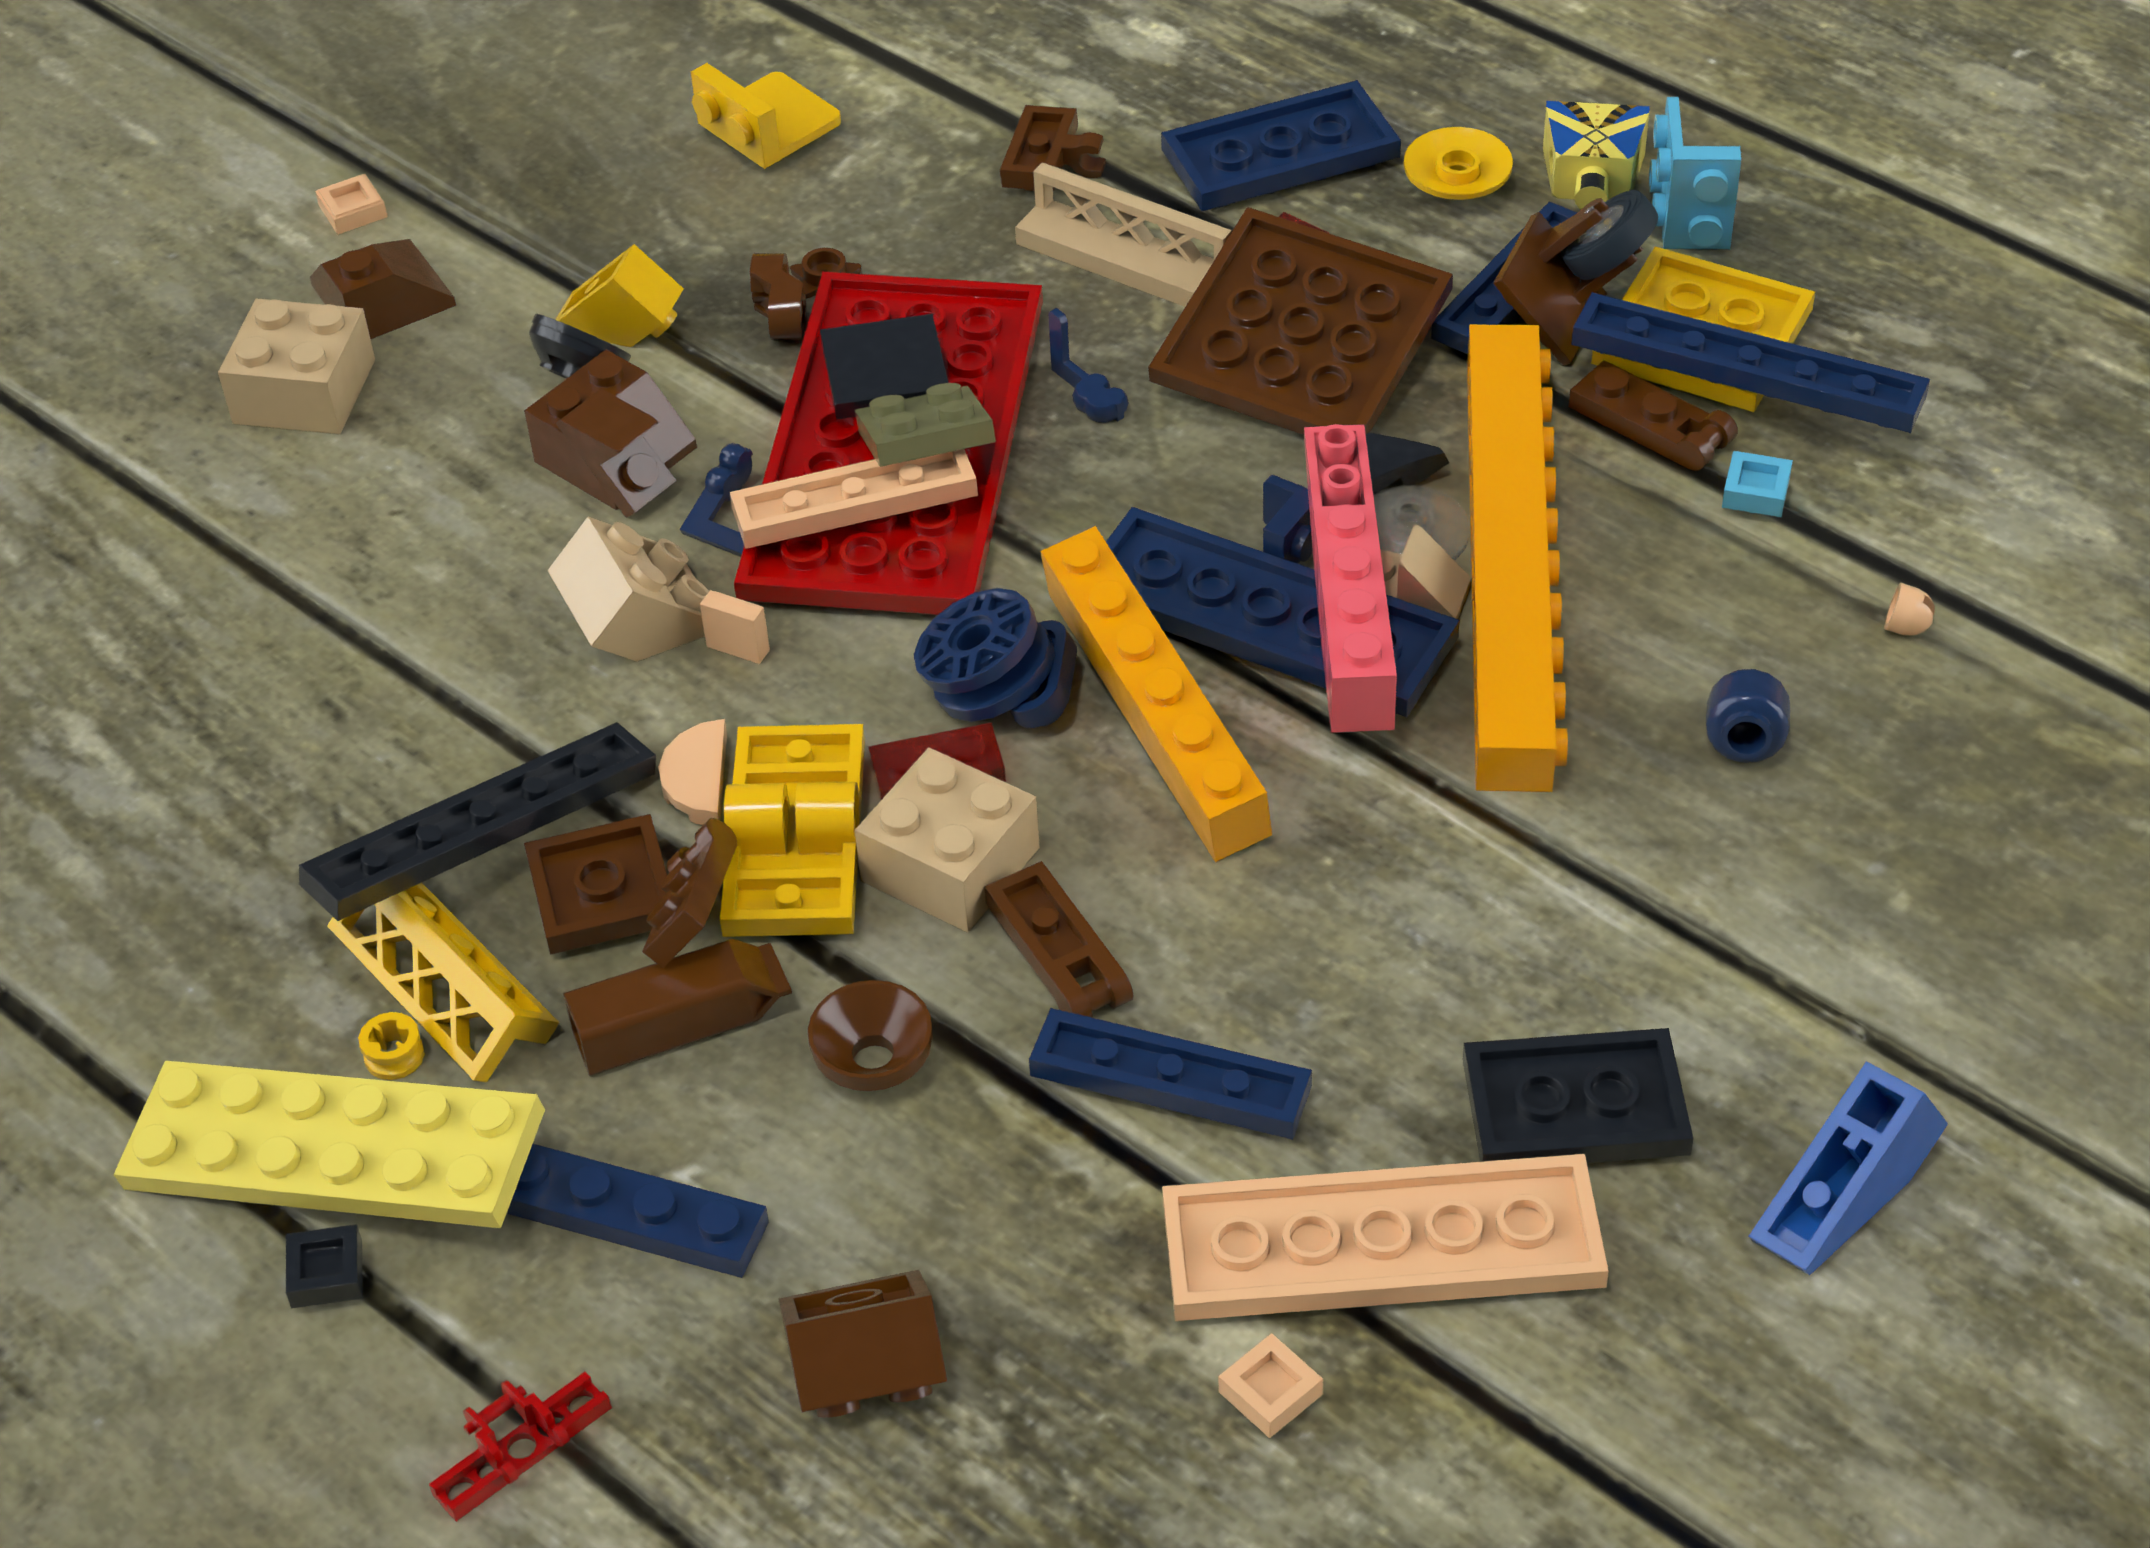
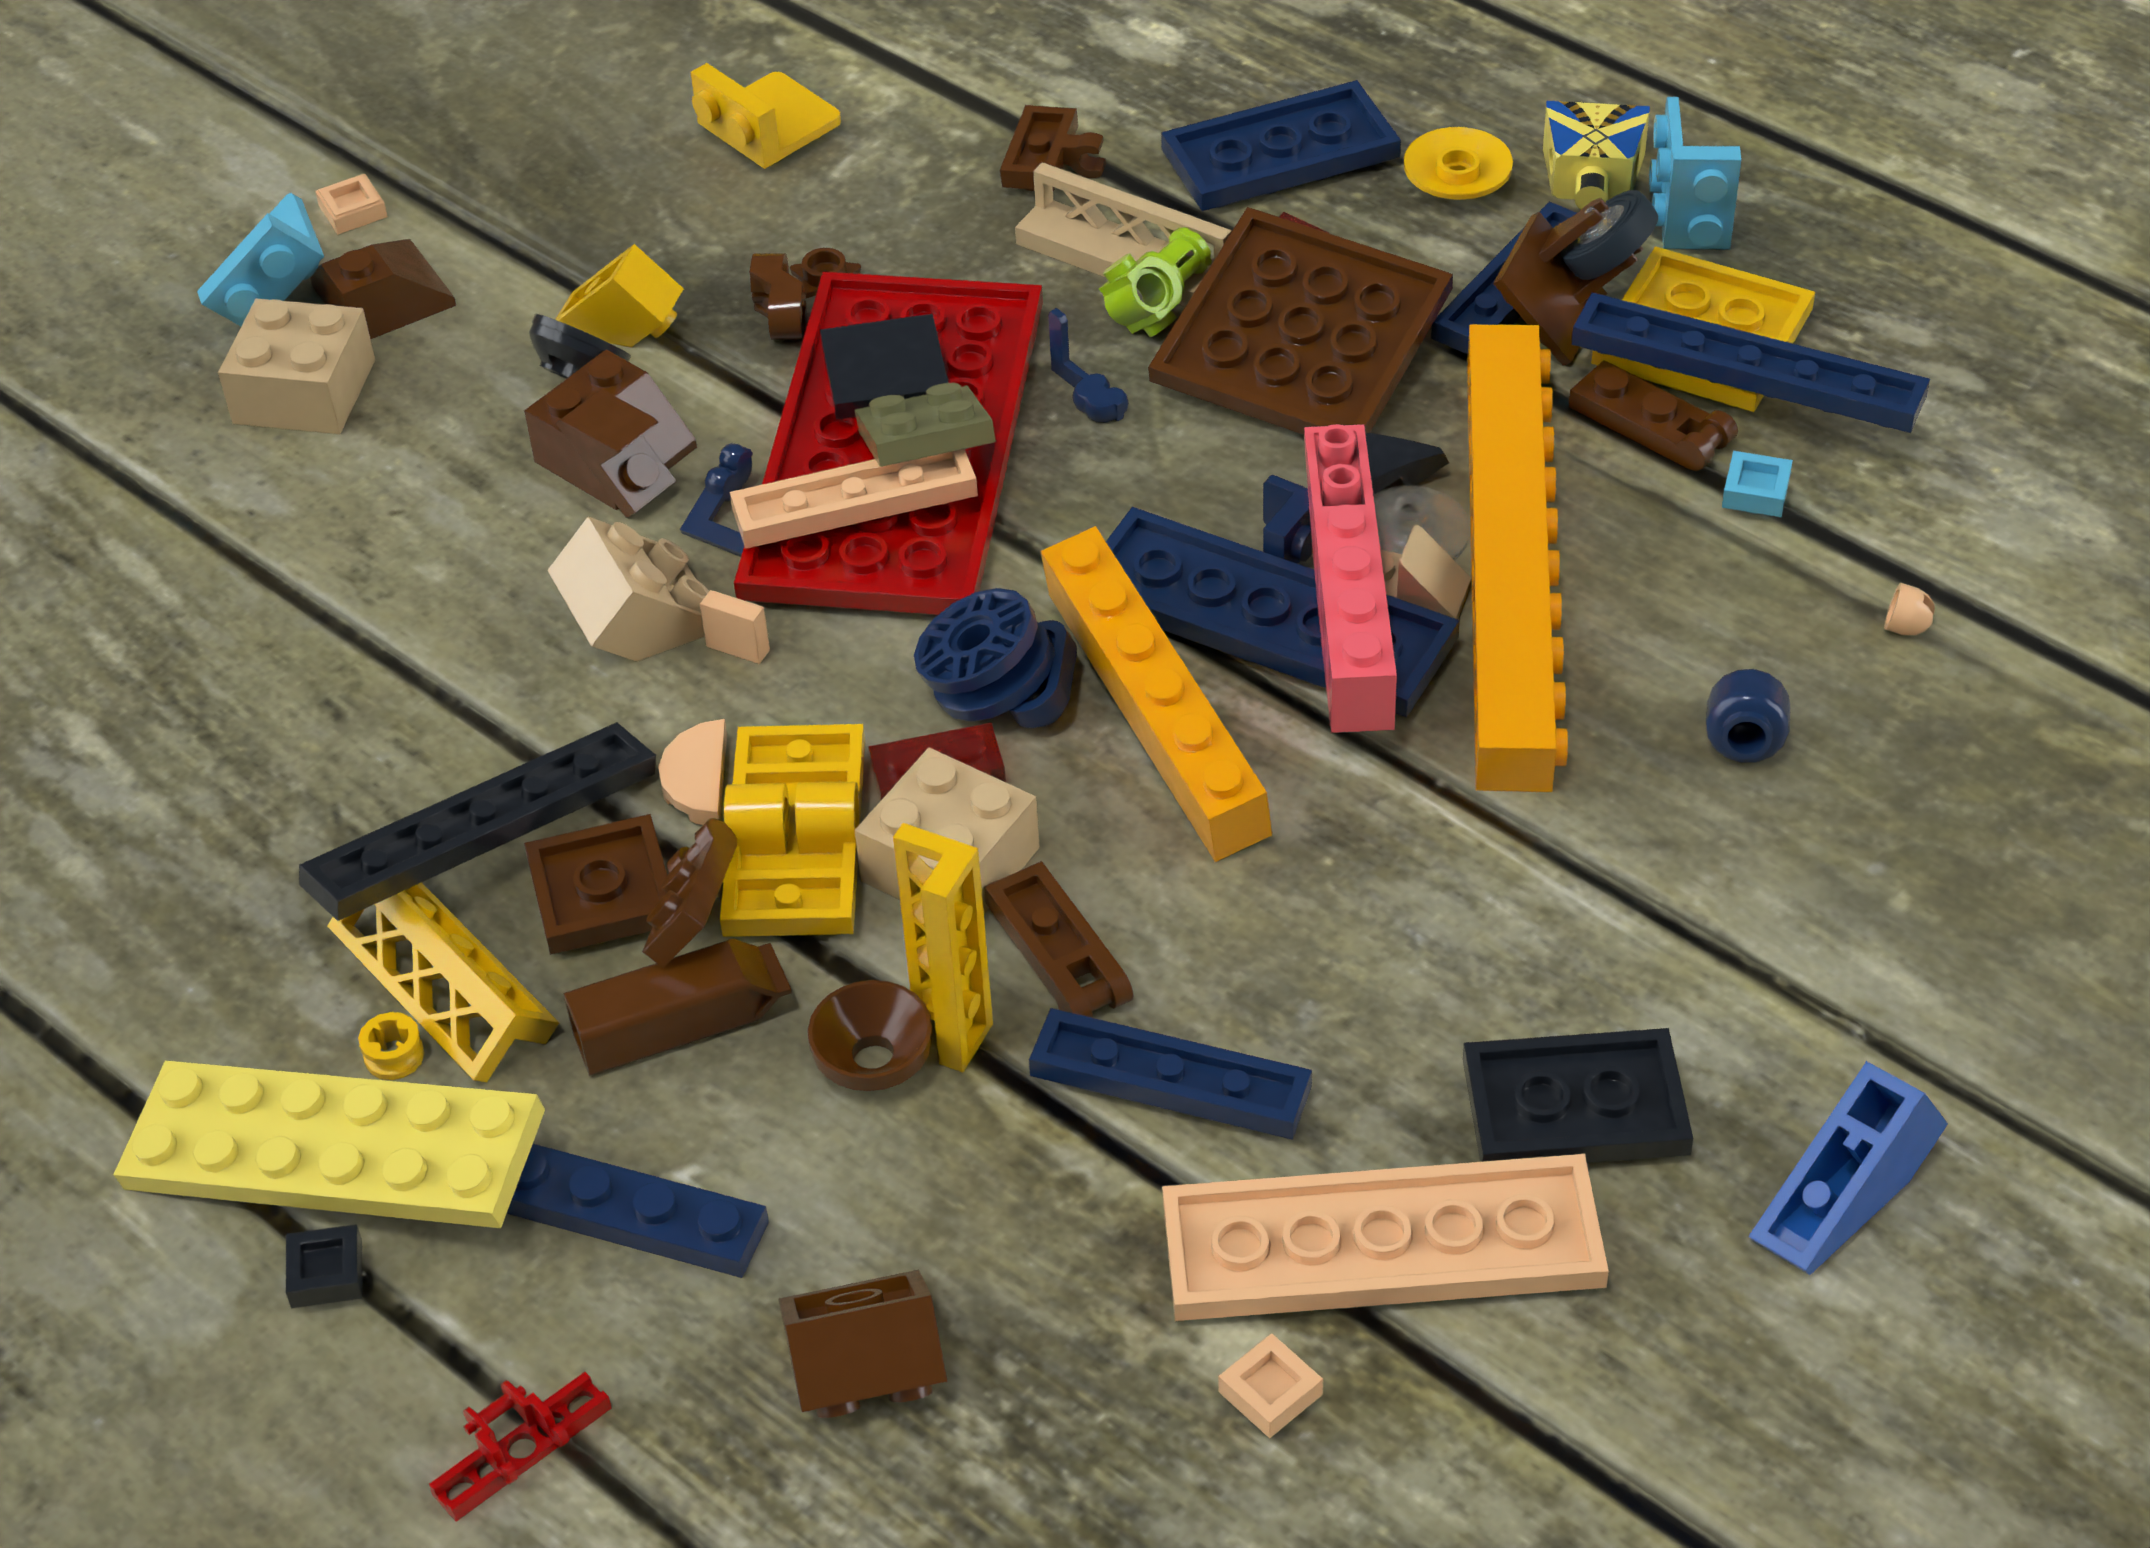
none -> medium azure bracket [197,193,324,326]
none -> yellow fence [893,823,993,1073]
none -> lime connector [1099,227,1212,337]

